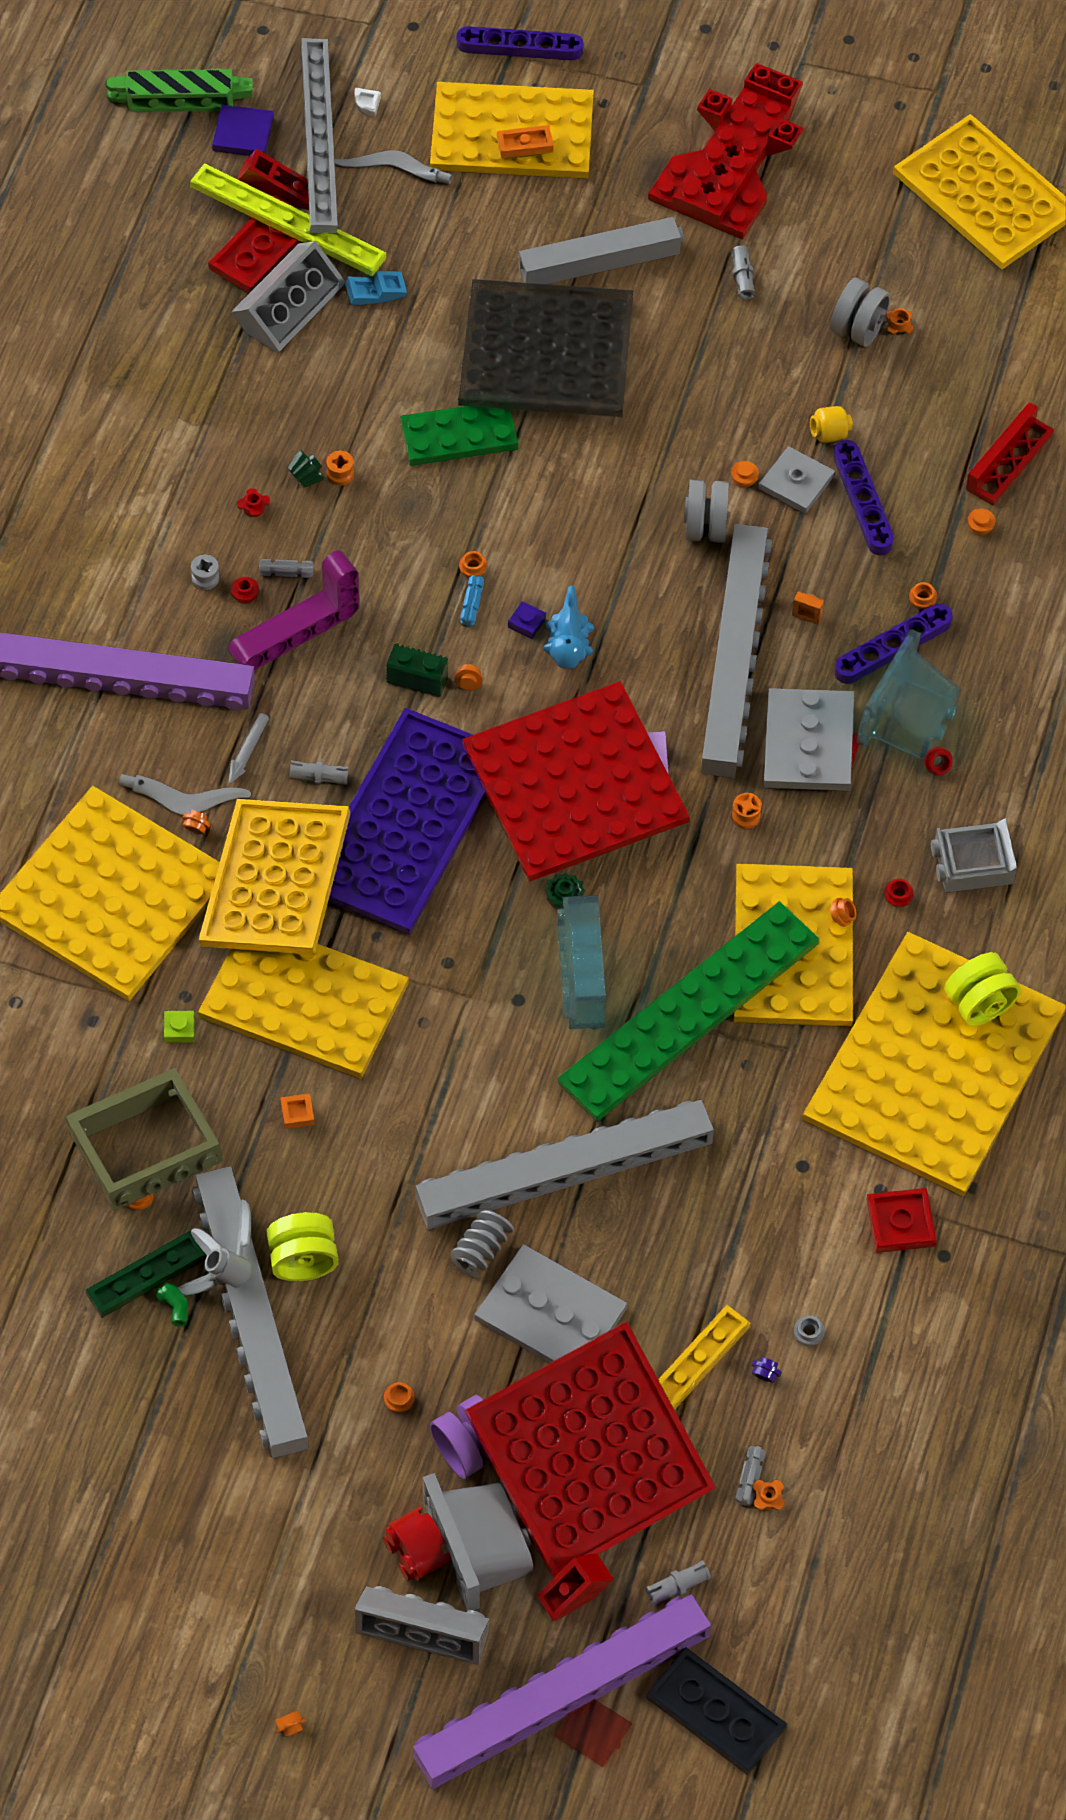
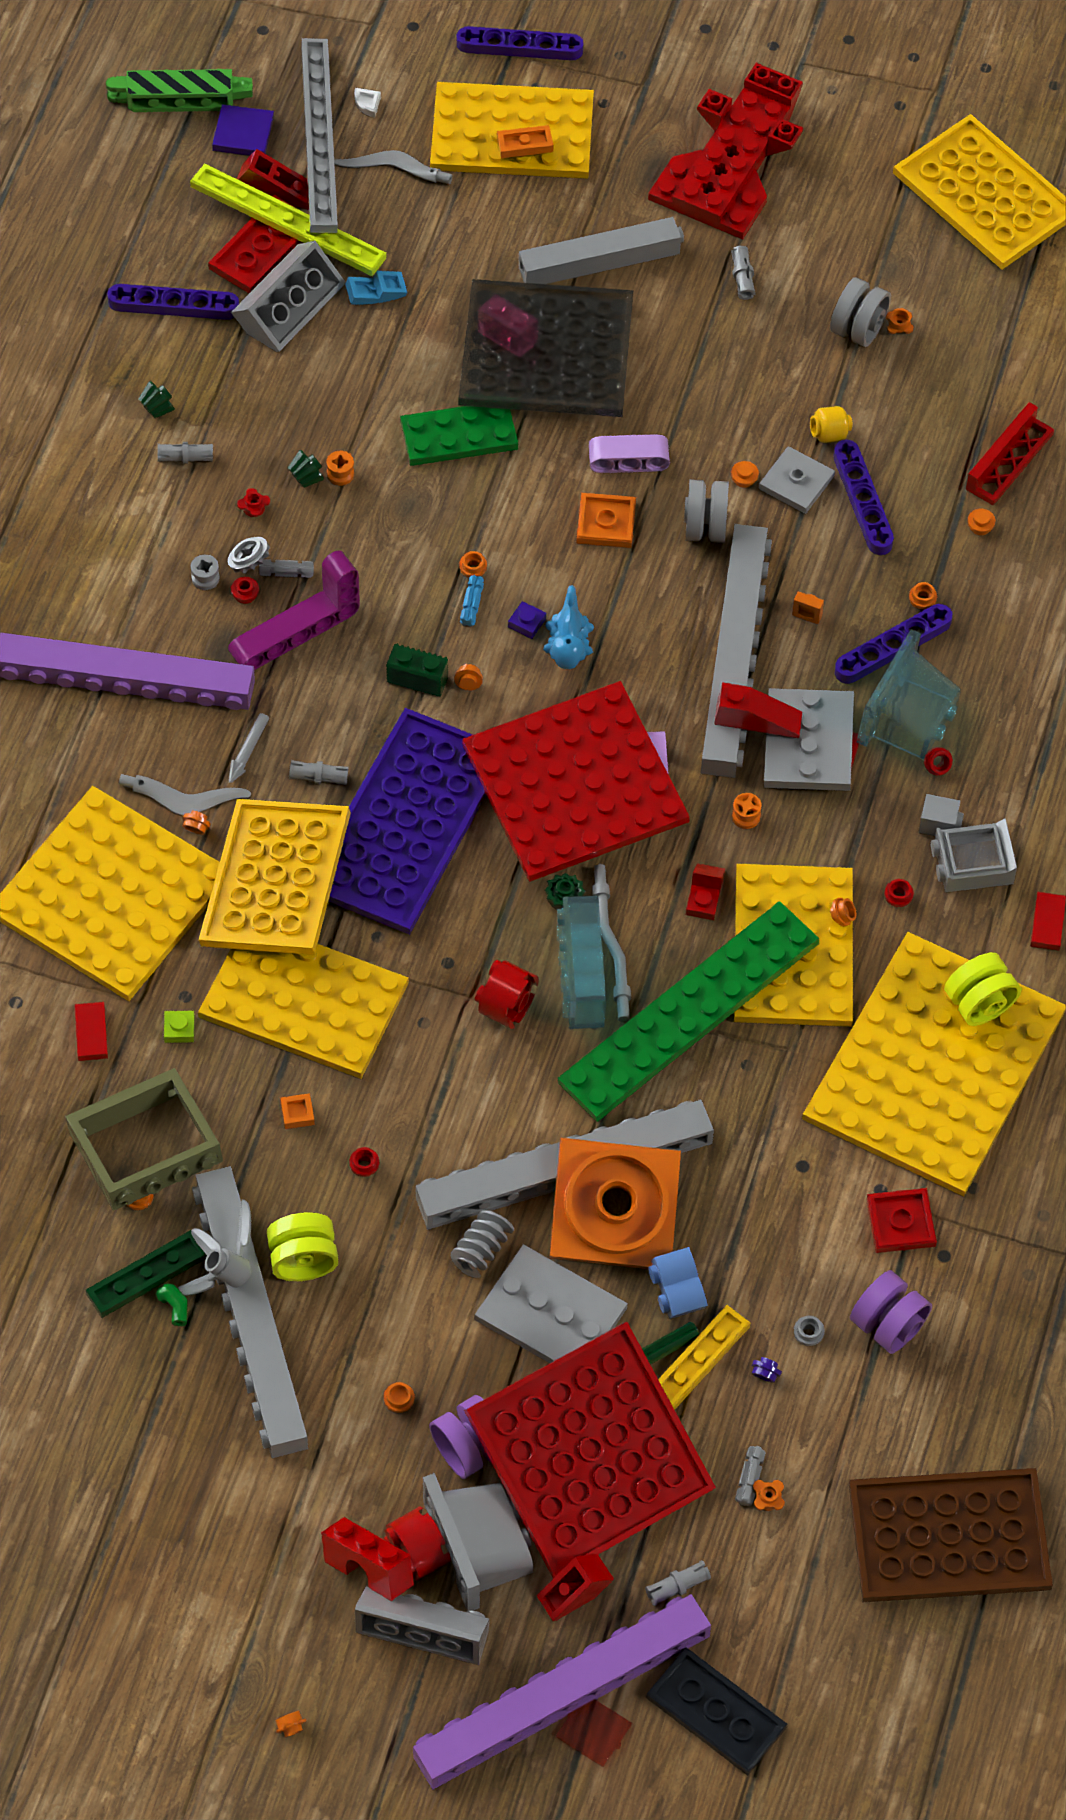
none -> red tile [75,1002,108,1061]
none -> dark purple beam [107,284,239,320]
none -> dark green piece [138,381,175,418]
none -> light grey pin [158,442,213,464]
none -> light grey gear [228,537,270,573]
none -> red arch [321,1517,414,1601]
none -> red plate [349,1147,380,1177]
none -> red brick [474,960,539,1029]
none -> clear pink brick [478,294,538,357]
none -> orange piece [549,1138,681,1269]
none -> orange tile [576,493,636,548]
none -> lavender beam [589,434,670,473]
none -> light grey bar [592,864,631,1022]
none -> dark green axle [642,1322,699,1365]
none -> medium blue brick [648,1247,708,1319]
none -> red slope [685,863,725,920]
none -> red slope [714,682,802,738]
none -> reddish brown plate [849,1468,1053,1603]
none -> medium lavender wheel [850,1270,932,1354]
none -> light grey brick [919,794,964,836]
none -> red tile [1030,892,1066,951]

